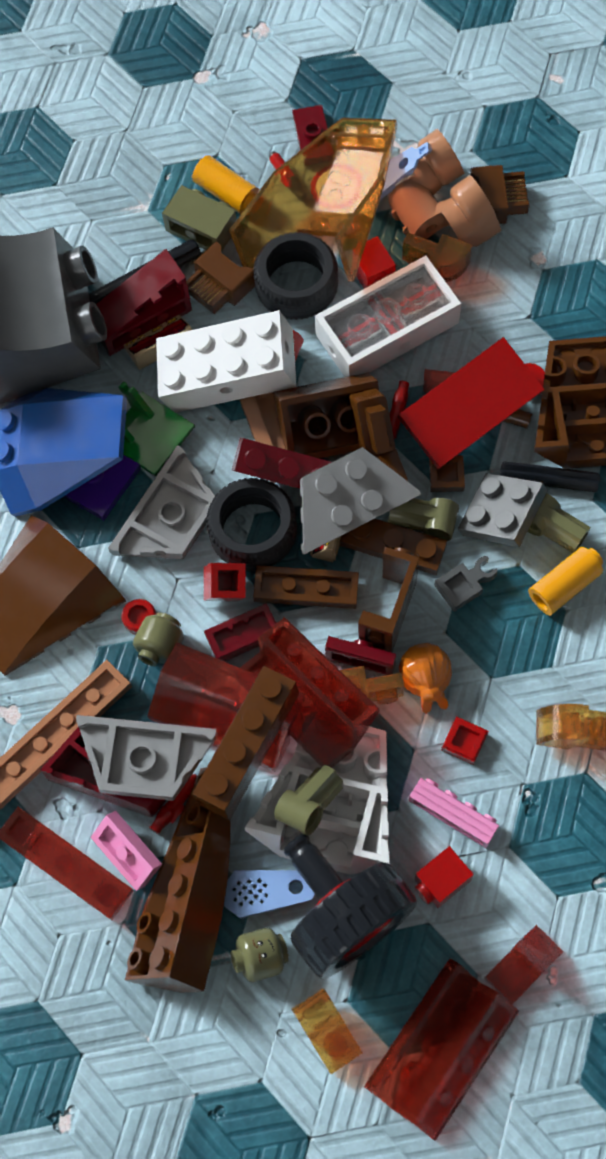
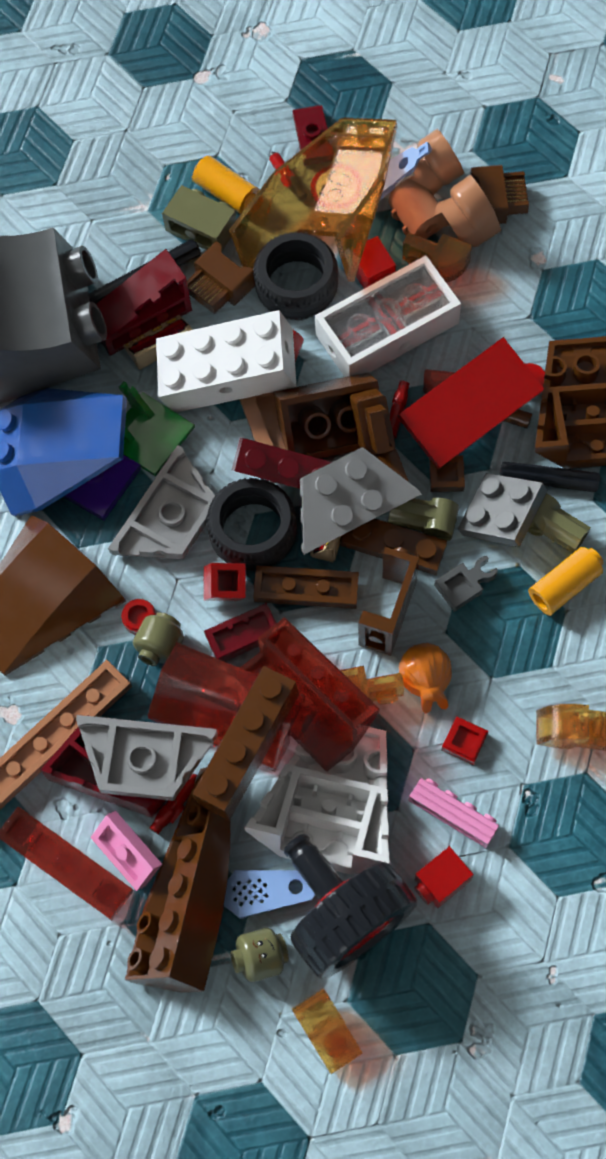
olive piece [274,765,343,836] -> none
dark red plate [325,636,396,676] -> none
clear red slope [364,958,519,1141] -> none
clear red slope [485,925,563,1006] -> none

